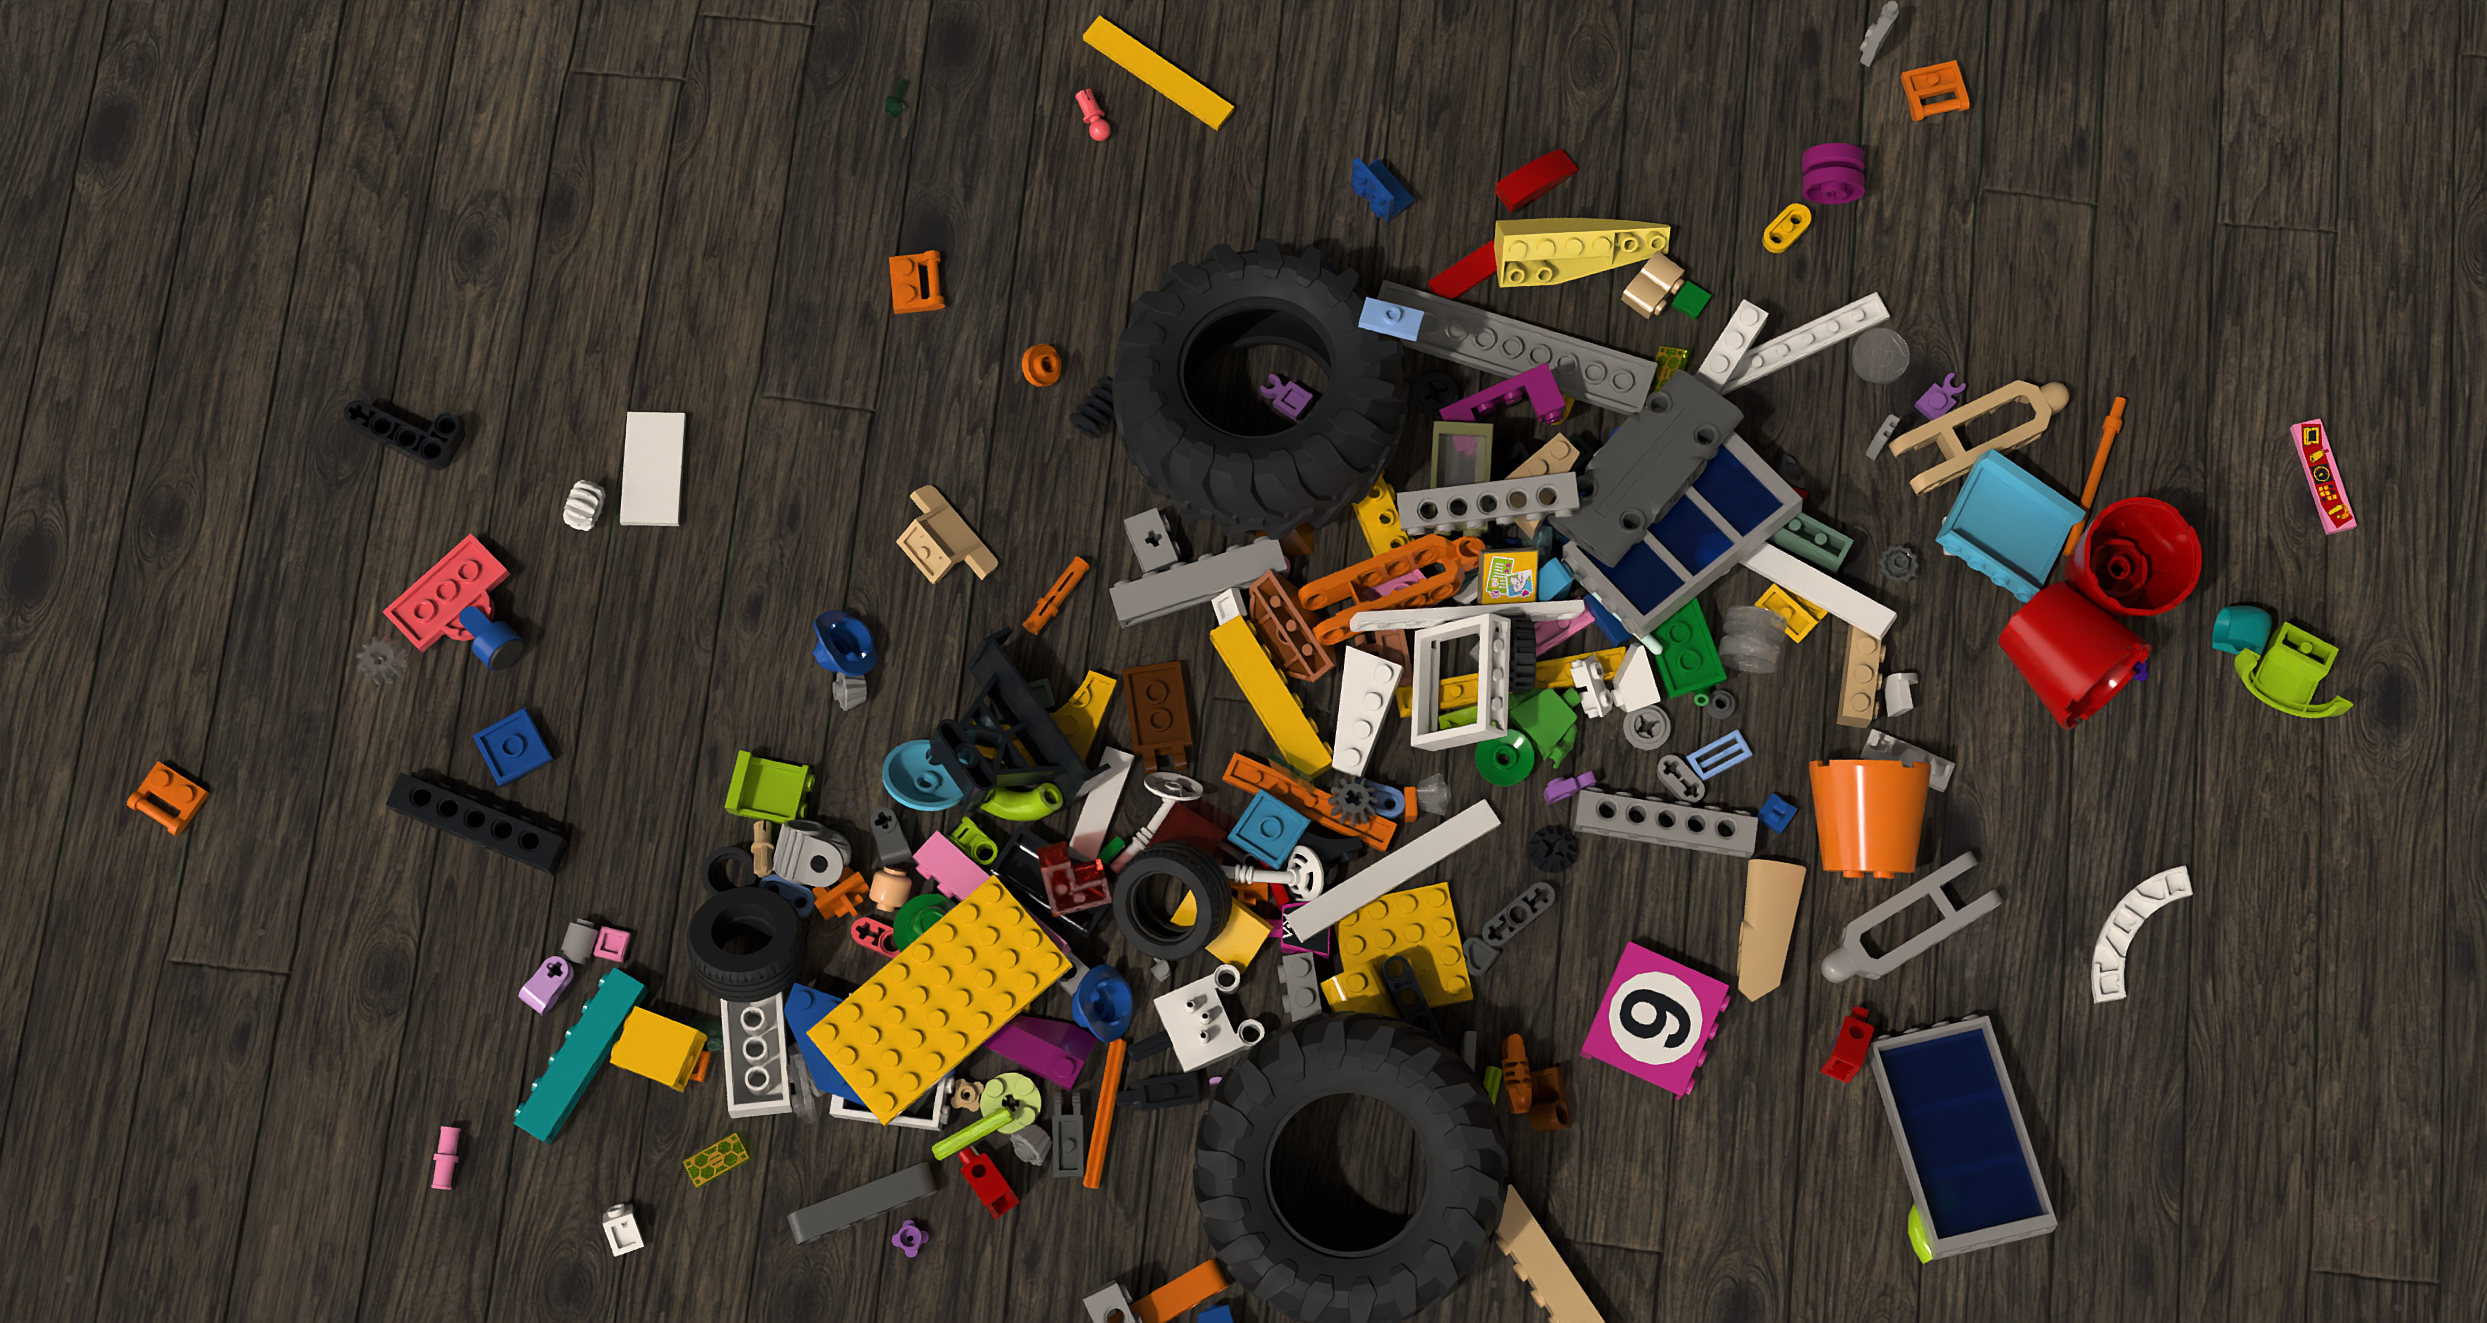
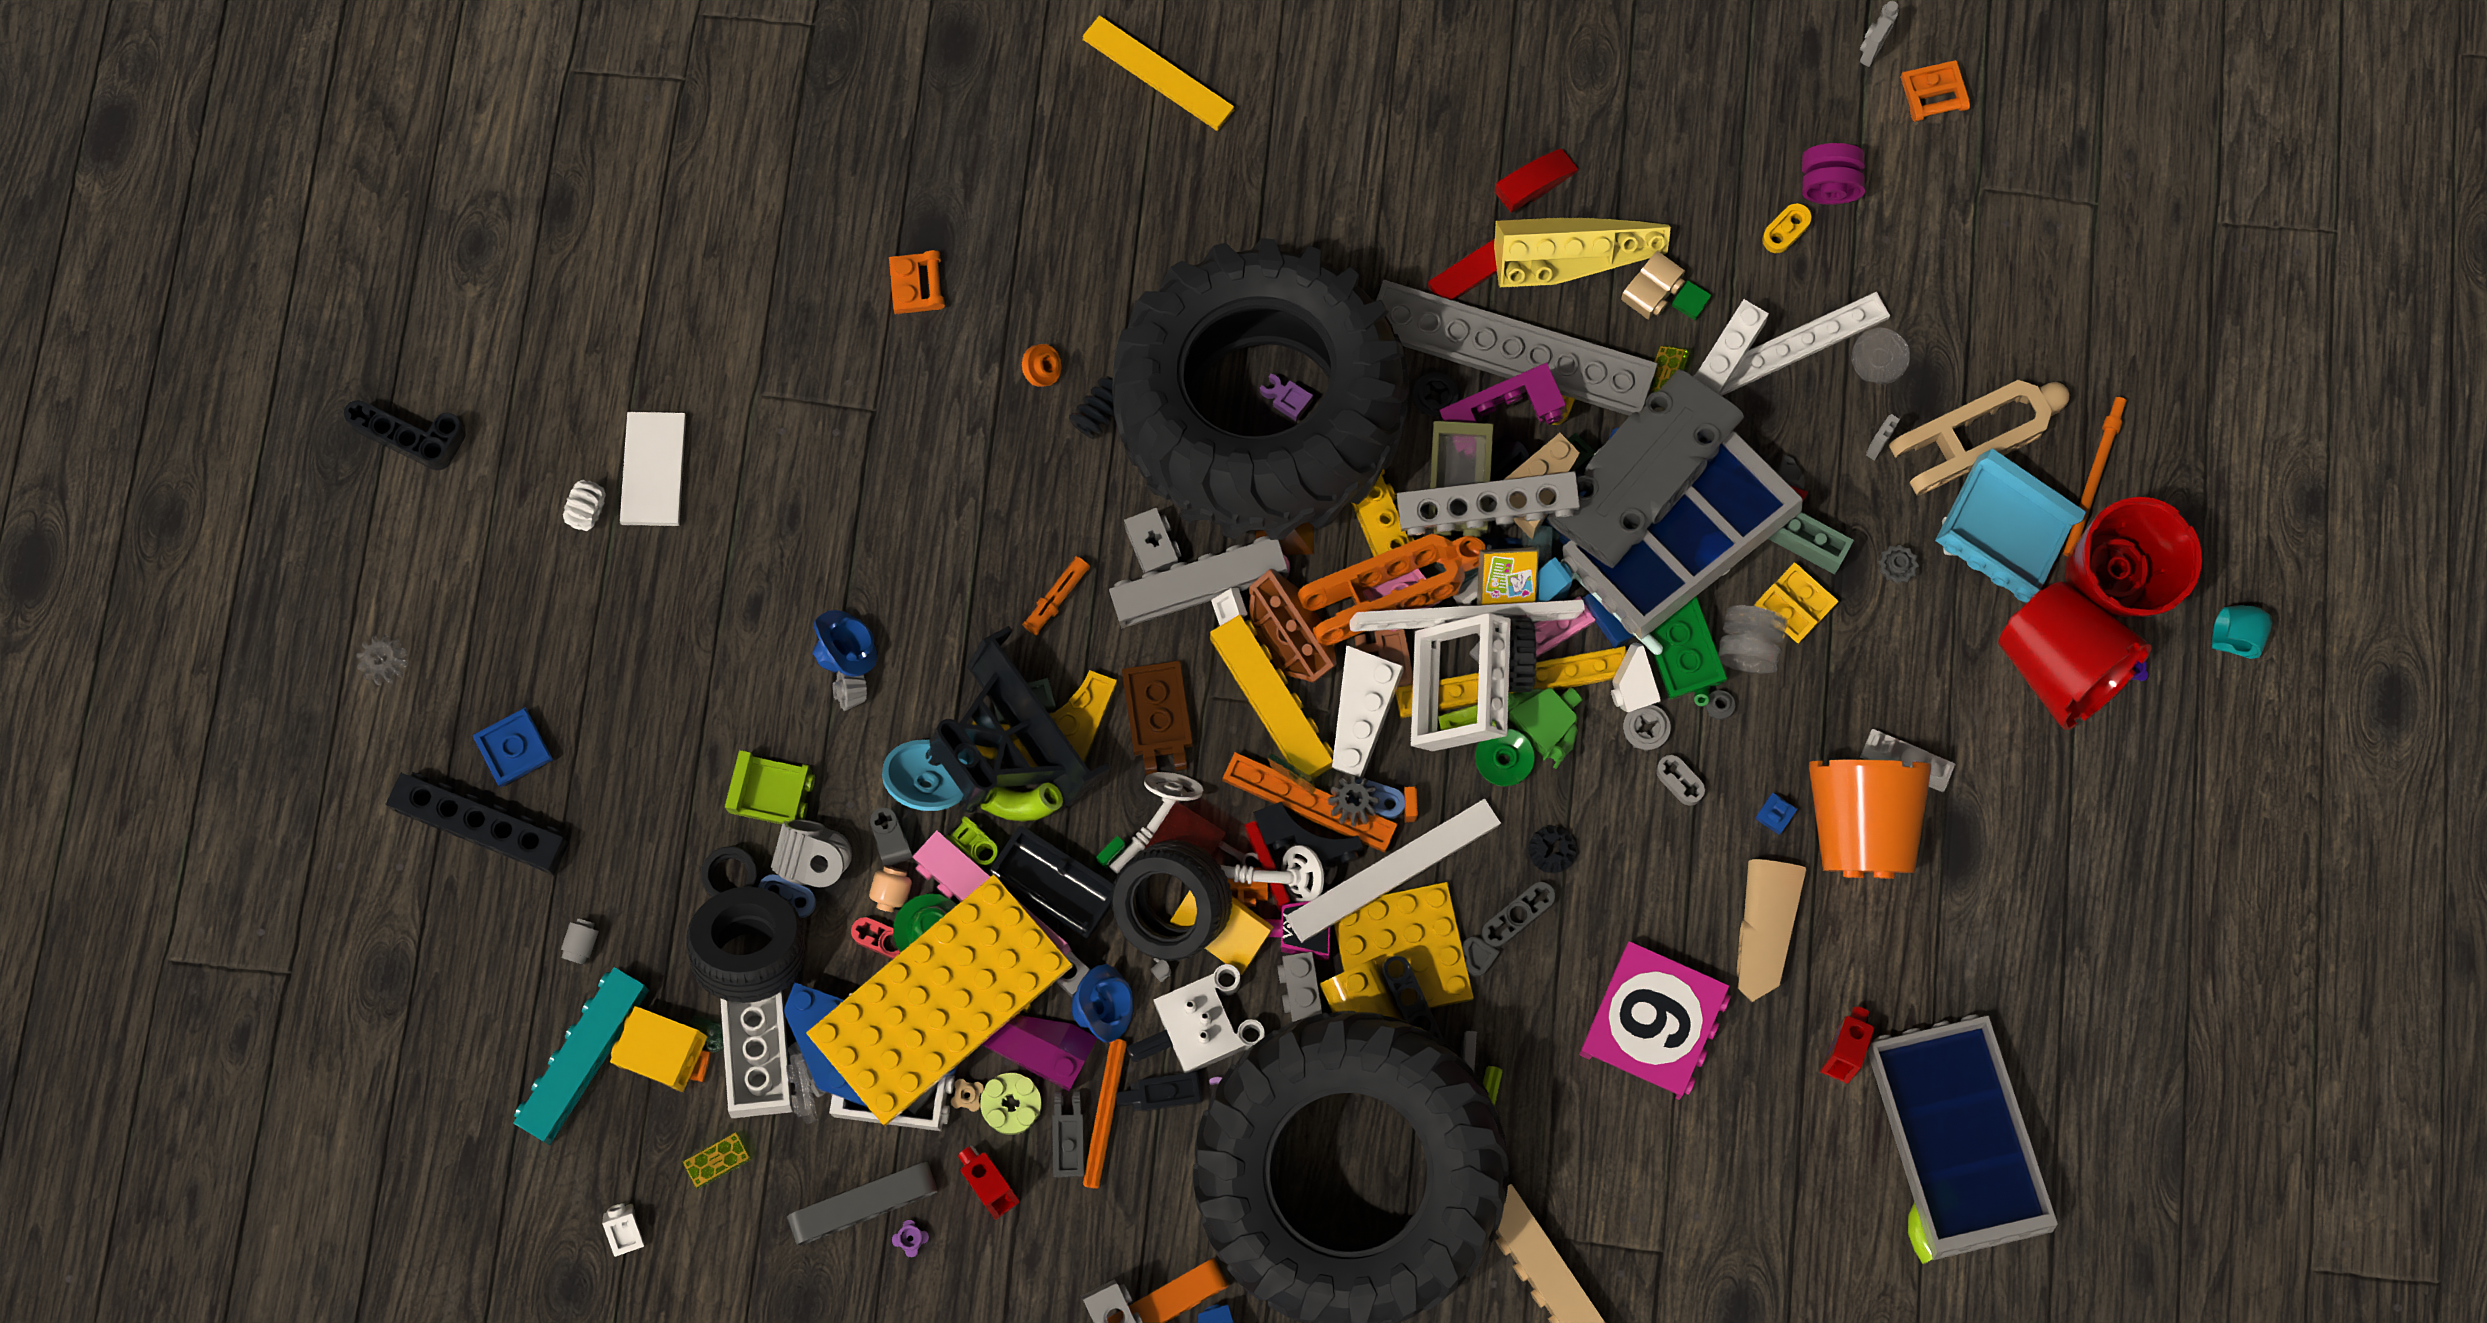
orange plate [127,761,210,836] -> none
coral plate [383,533,524,671] -> none
bright pink pin [431,1126,461,1190] -> none
lavender piece [518,956,574,1015] -> none
bright pink tile [593,926,632,963] -> none
tan axle [751,820,775,878] -> none
orange hips [812,866,870,921] -> none
clear green hand [885,79,908,118] -> none
tan plate [896,485,998,584] -> none
lime axle [932,1106,1015,1160] -> none
light grey piece [1010,1124,1052,1166] -> none
clear red brick [1036,841,1112,917] -> none
white tile [1066,746,1135,867] -> none
coral pin [1075,89,1111,141] -> none
dark azure tile [1228,789,1311,871] -> none
blue bracket [1351,157,1414,222] -> none
light blue plate [1358,297,1424,342] -> none
clear piece [1417,773,1451,815] -> none
orange hinge [1501,1033,1532,1114] -> none
reddish brown plate [1529,1067,1572,1133] -> none
medium lavender plate [1543,771,1596,805] -> none
white hinge [1570,654,1613,718] -> none
light grey brick [1573,787,1758,859] -> none
light blue tile [1685,729,1753,783] -> none
white tile [1739,532,1897,640] -> none
light grey piece [1821,851,2004,983] -> none
tan brick [1837,623,1887,729] -> none
white tile [1881,673,1918,717] -> none
medium lavender plate [1914,373,1966,421] -> none
white tile [2091,865,2193,1004] -> none
lime piece [2234,621,2353,718] -> none
tile [2290,419,2357,535] -> none

